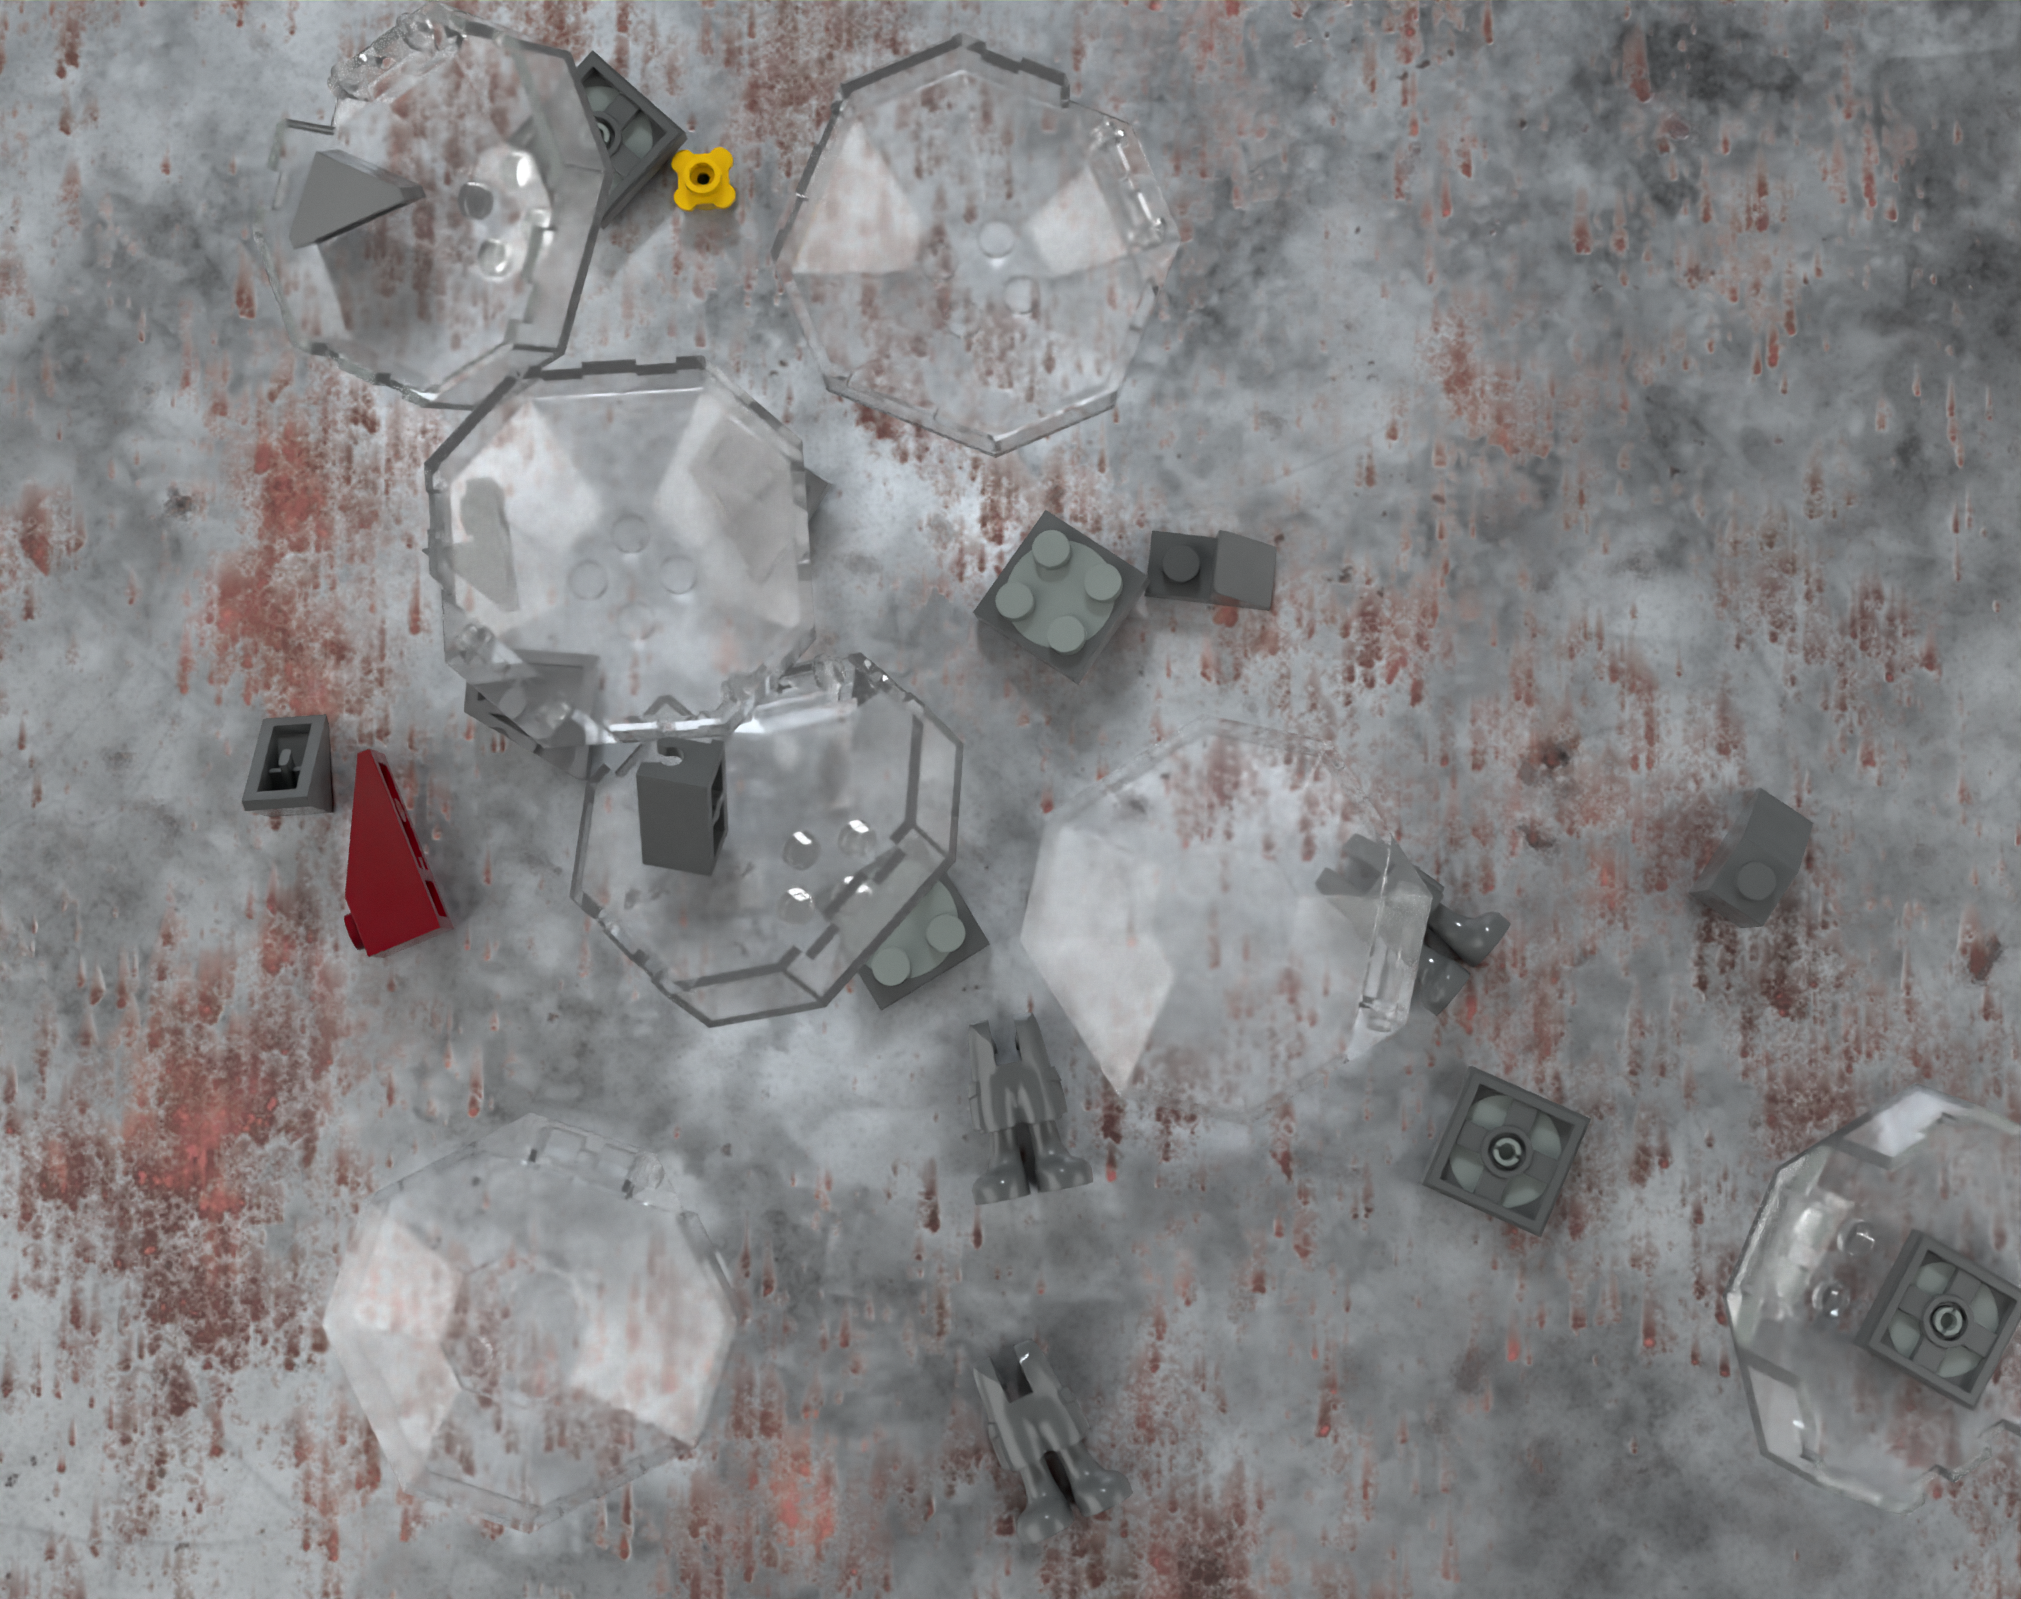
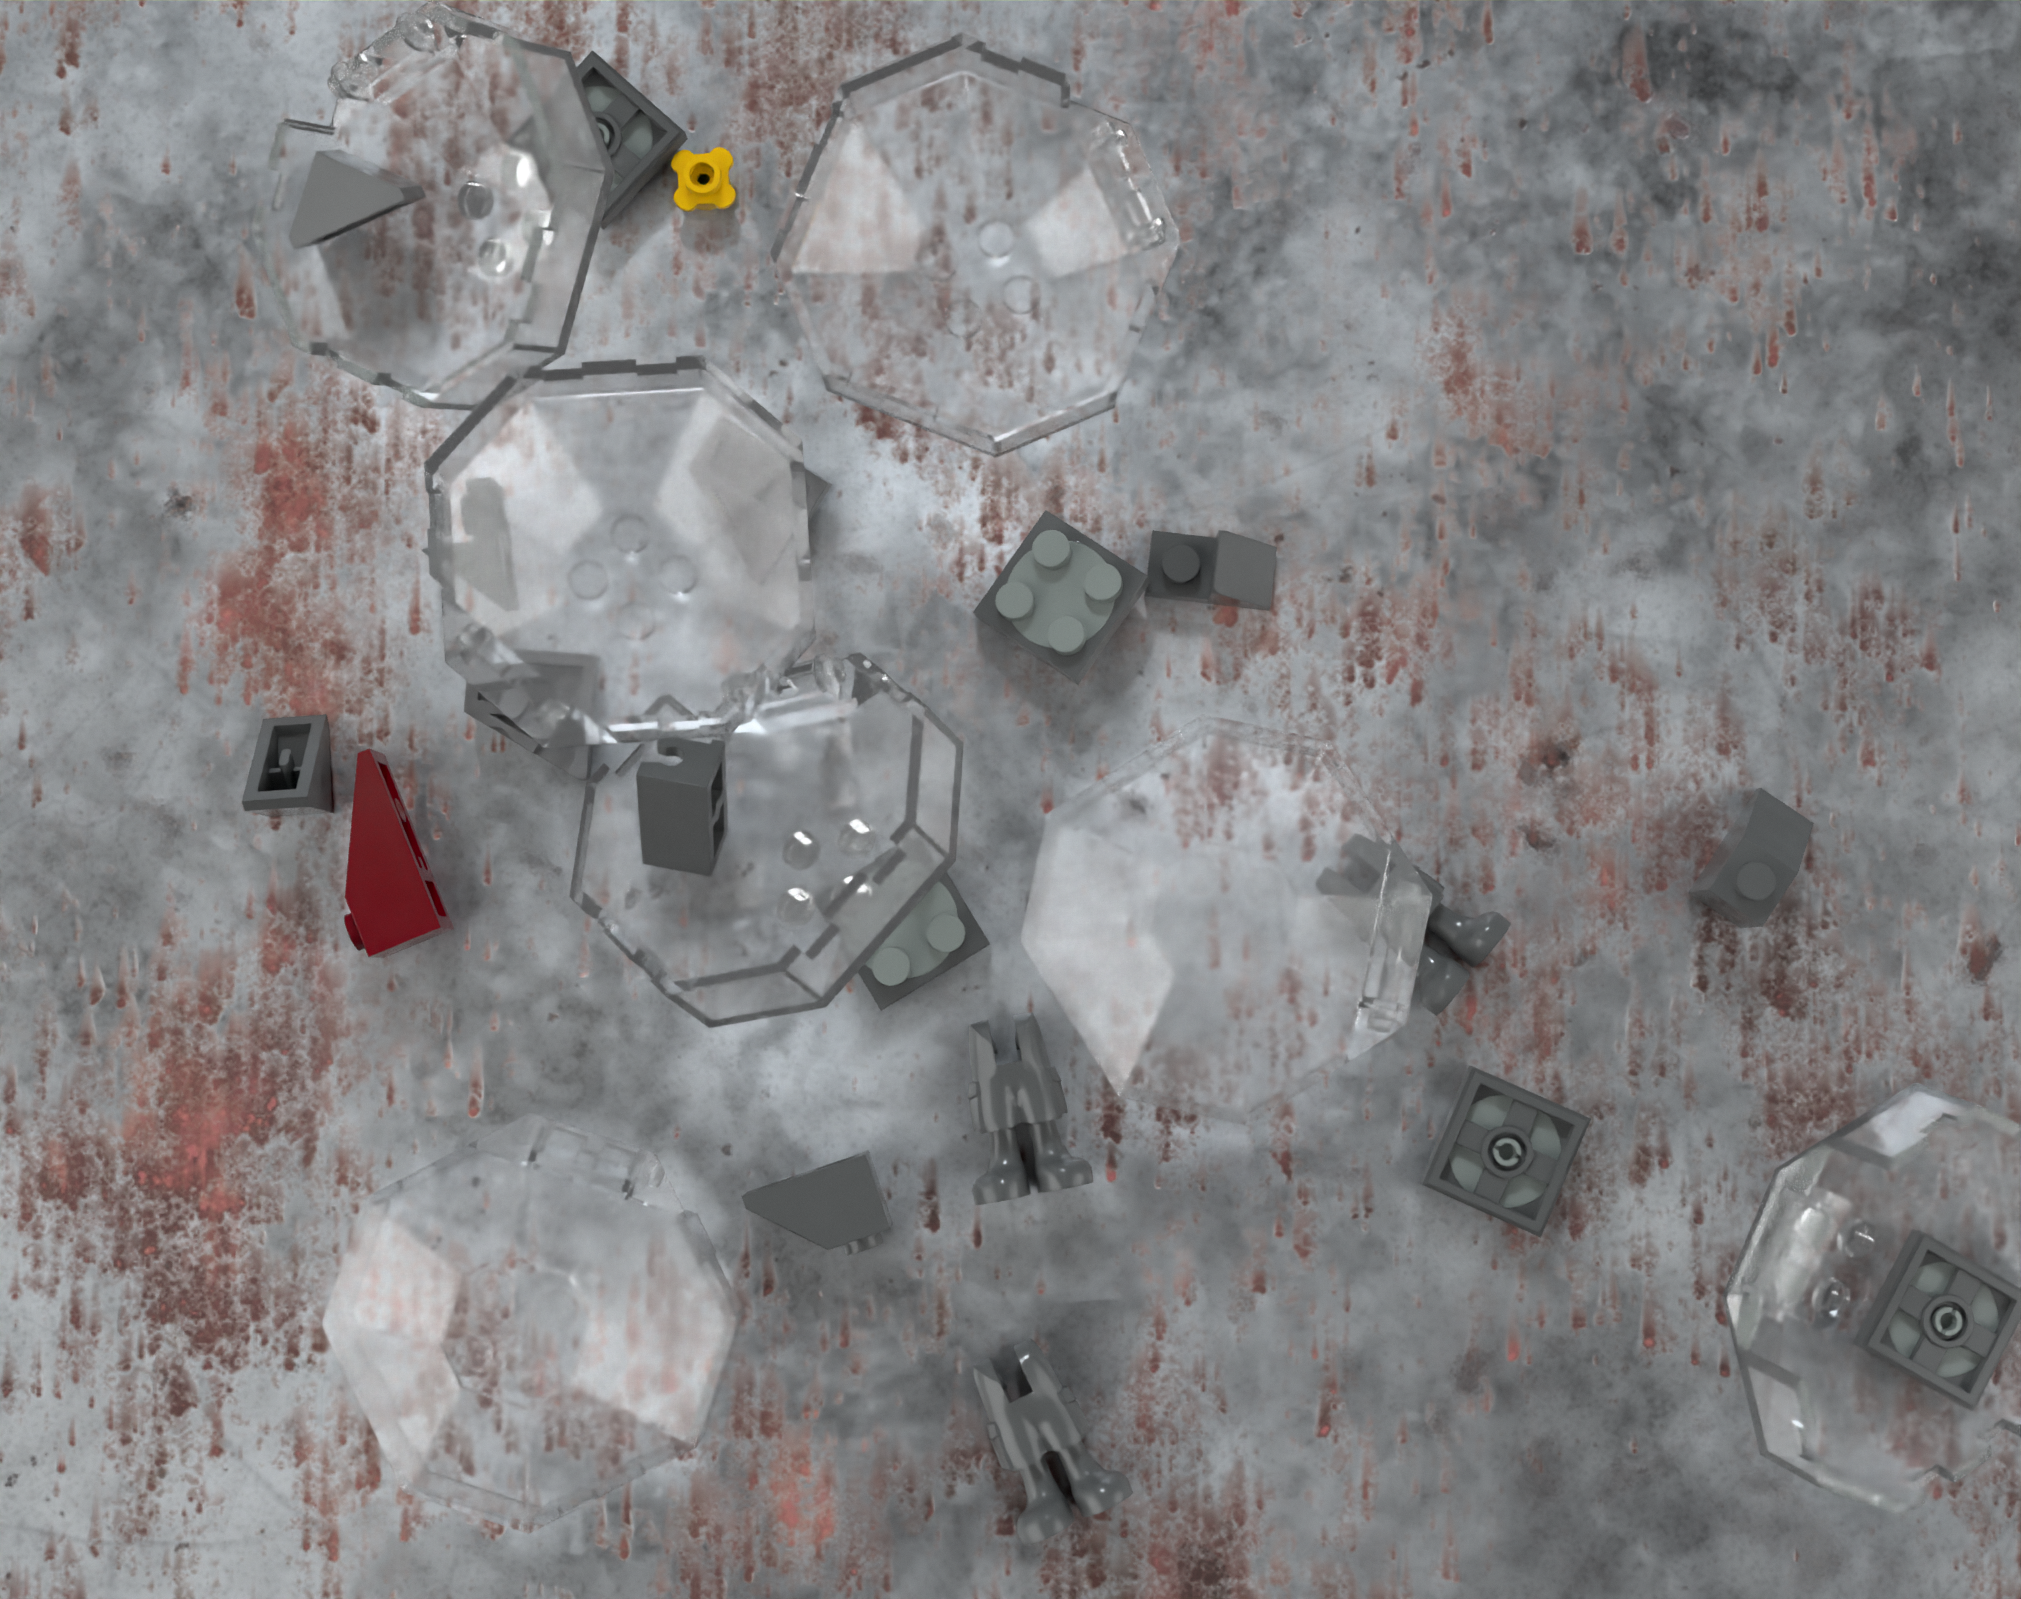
none -> dark grey slope [742,1151,893,1256]

